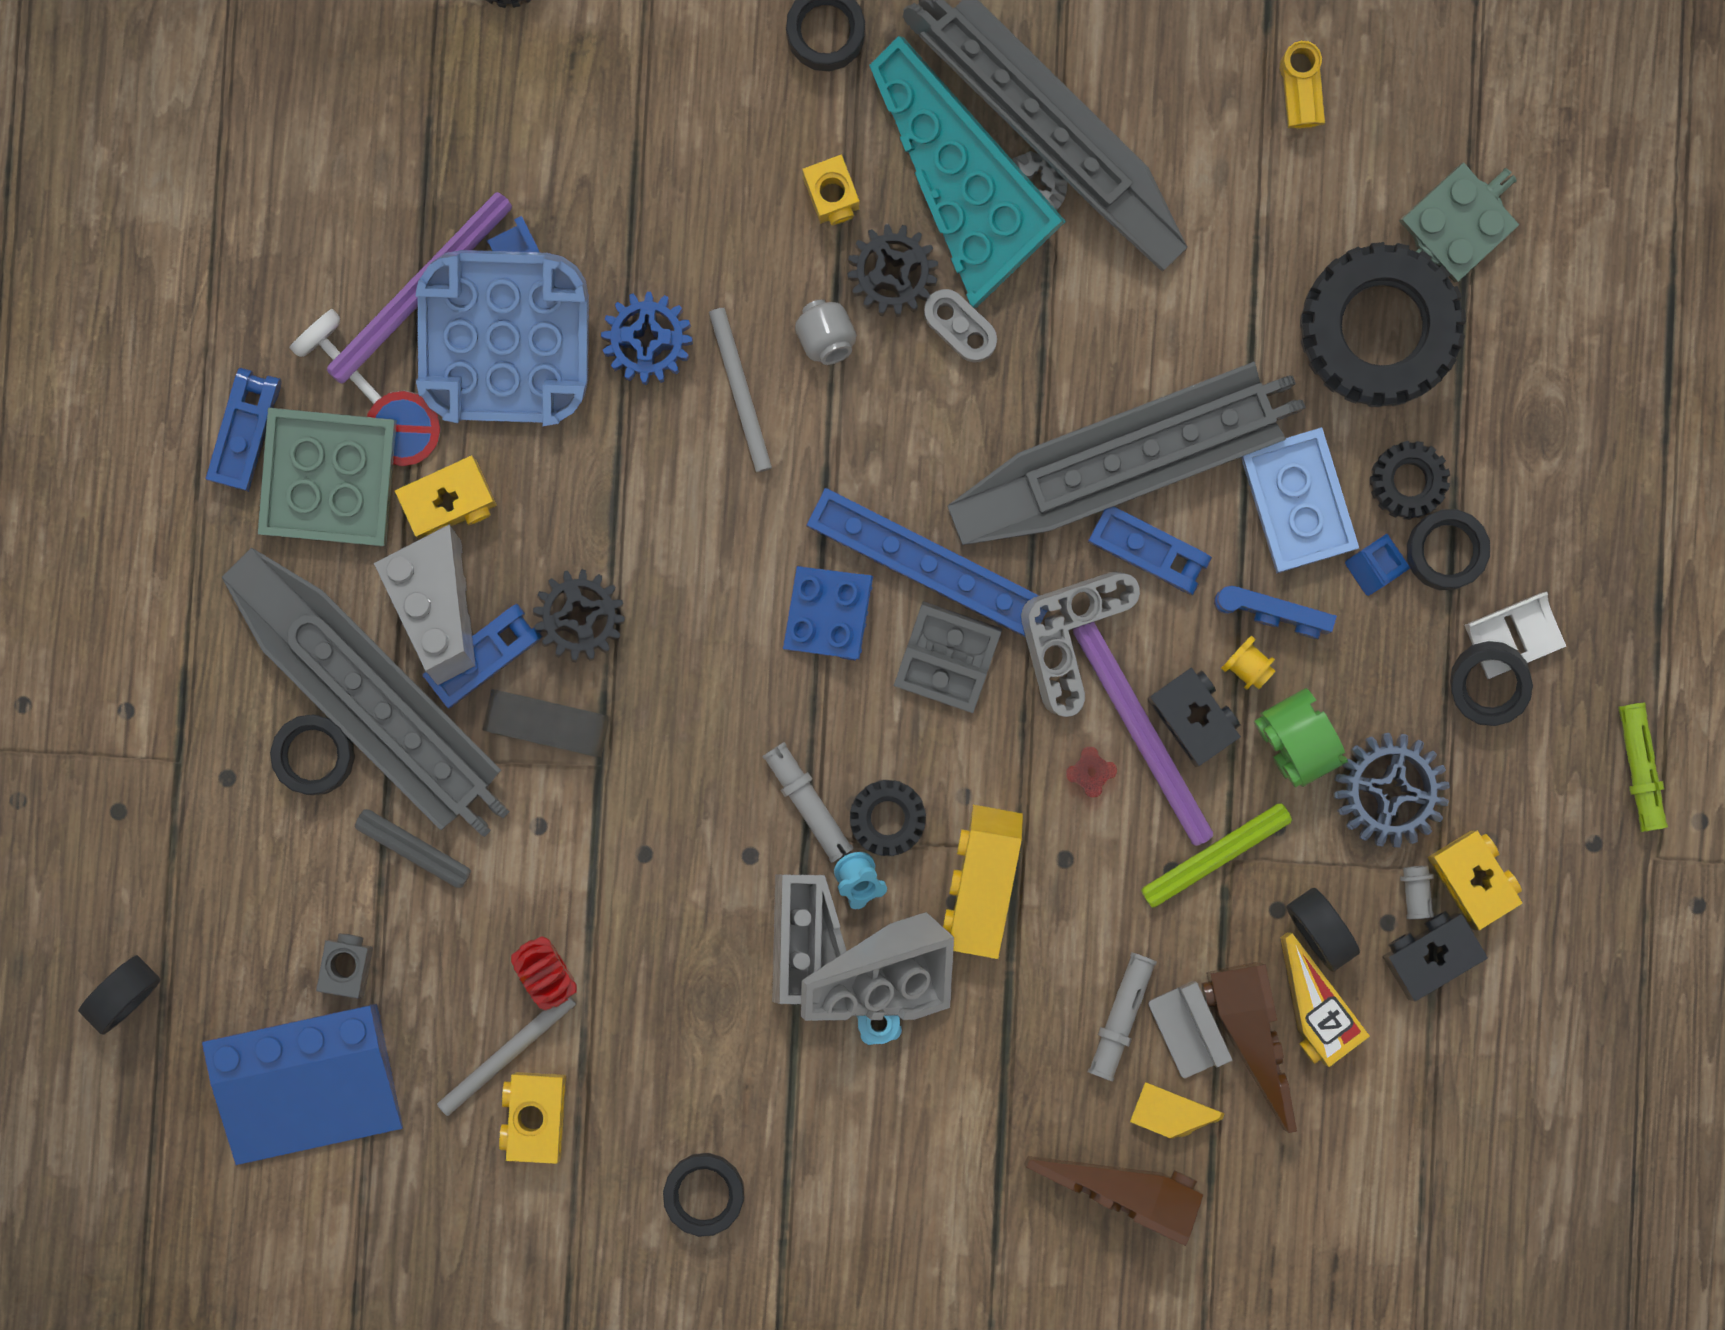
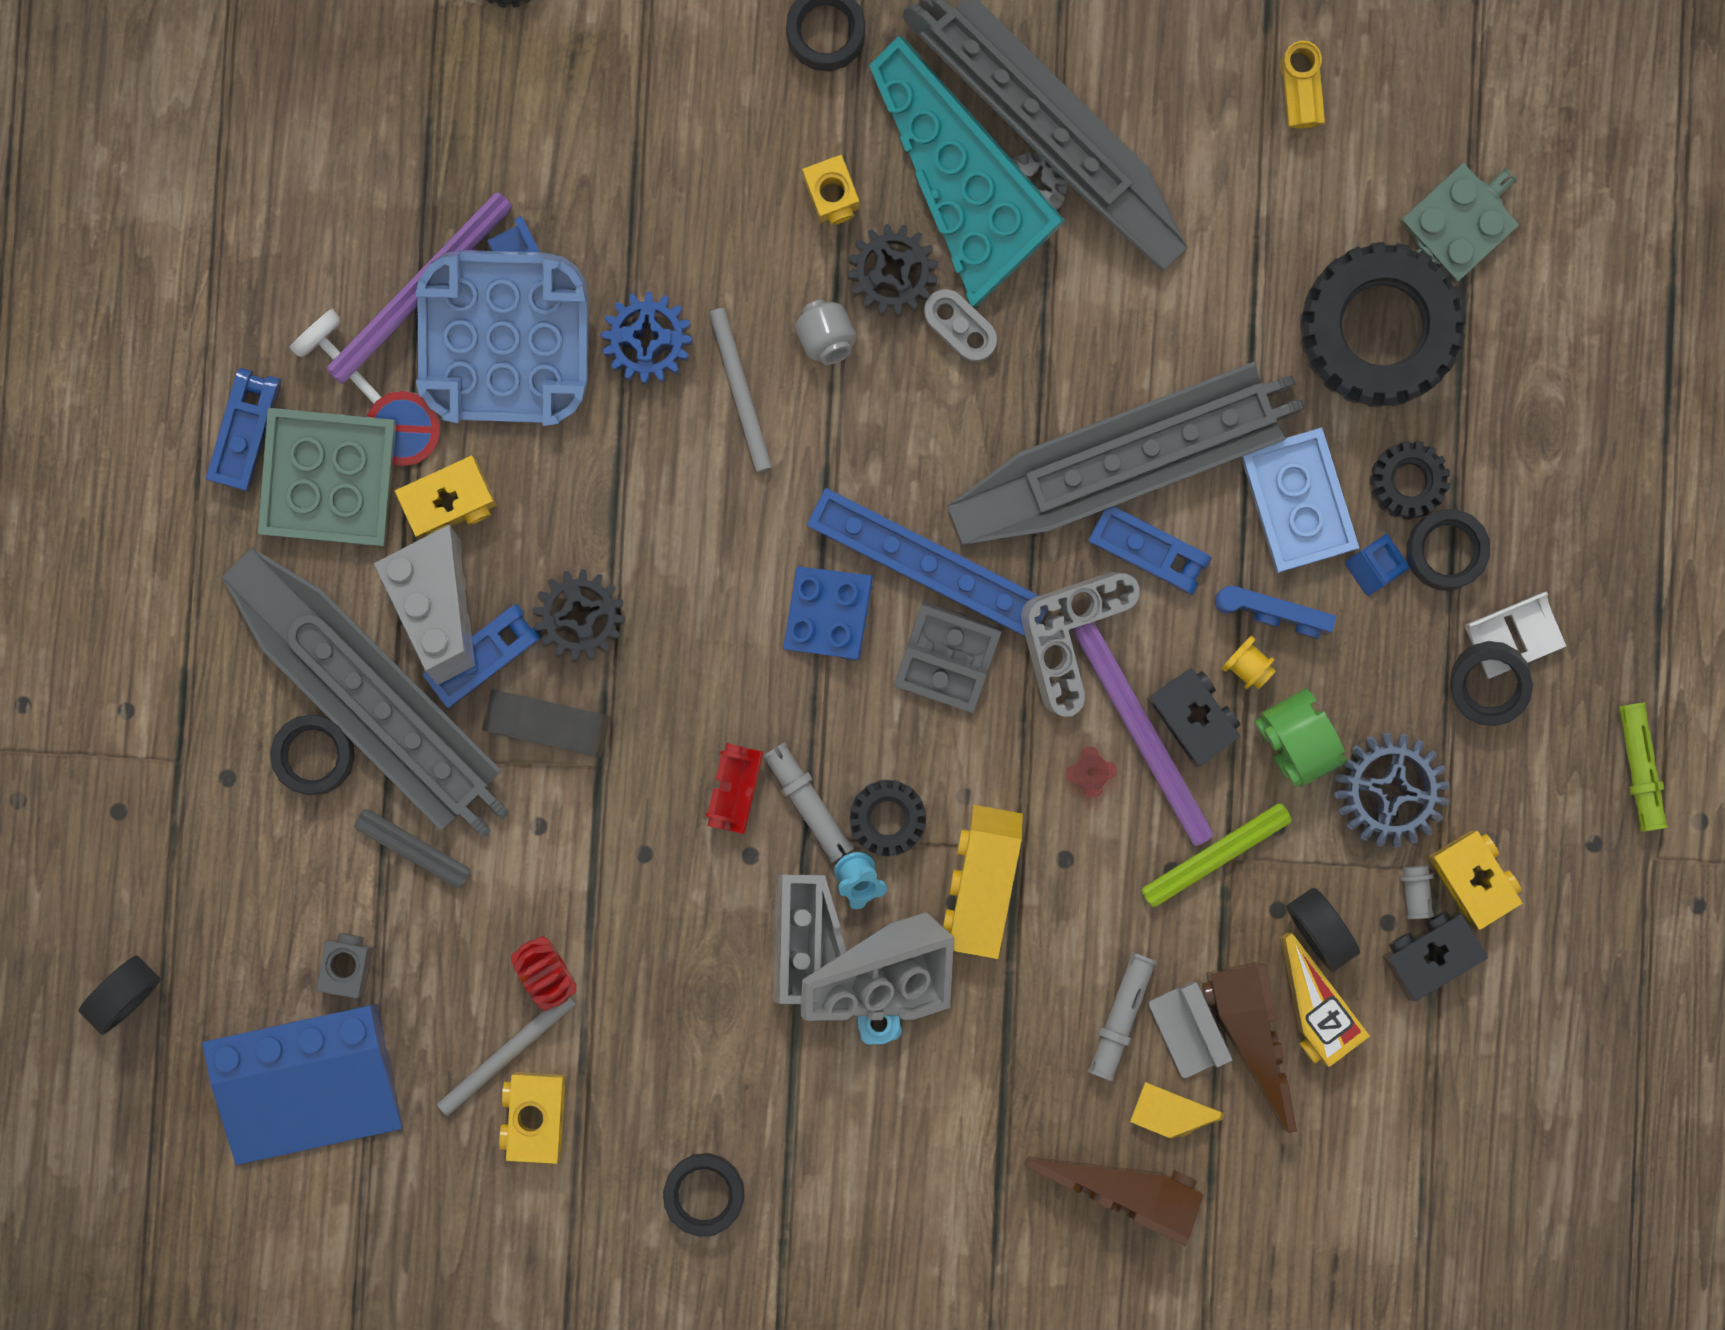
none -> red hinge [705,743,763,834]

